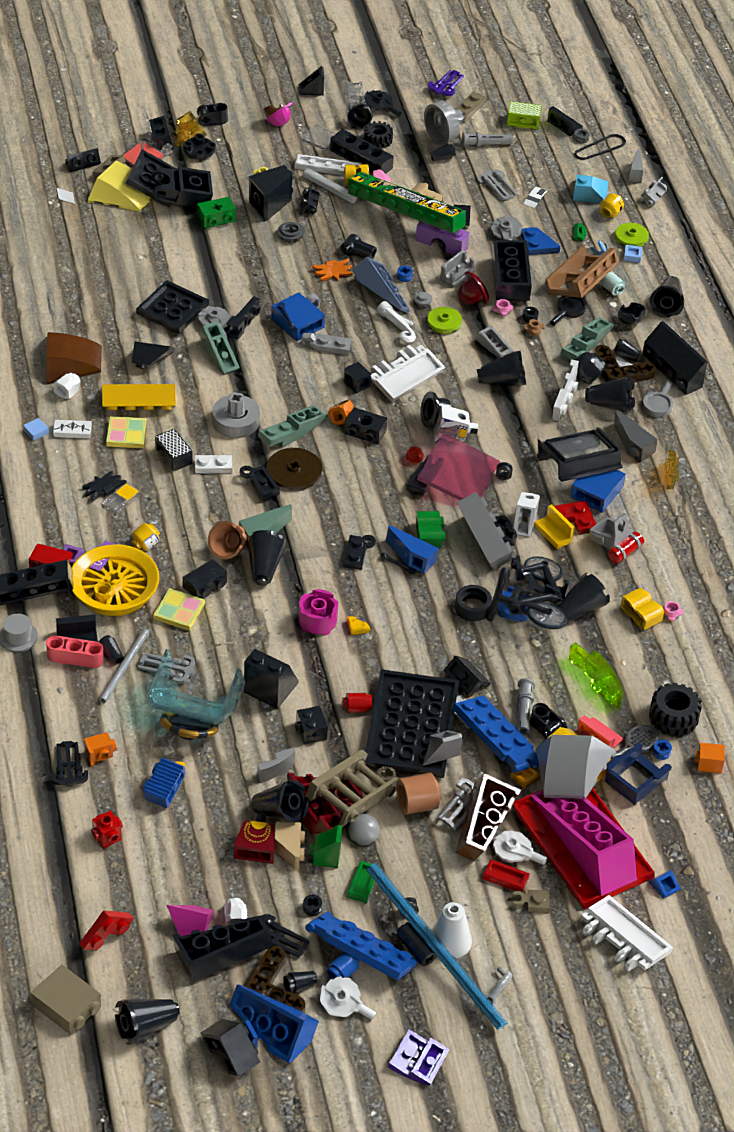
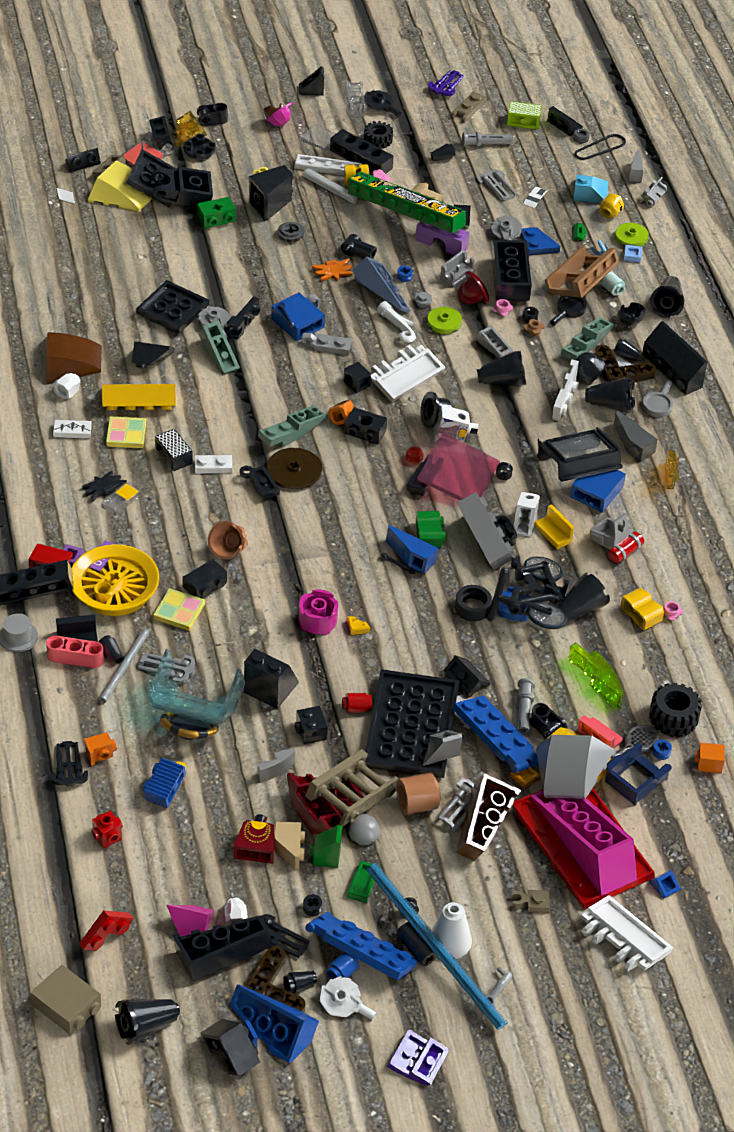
light blue tile [23,418,49,441] -> none
yellow head [131,523,160,551] -> none
light grey piece [212,392,260,438] -> none
sand green slope [239,504,292,548] -> none
black cone [247,530,286,586] -> none
black cone [251,780,309,823] -> none
black hinge [300,182,320,215] -> none
black hinge [343,535,376,570] -> none
black hair [347,103,373,128] -> none
dark tan bush [378,766,396,782] -> none
light grey piece [424,100,464,145] -> none
red tile [483,859,530,893] -> none
white piece [493,830,547,865] -> none
red plate [554,501,596,535] -> none

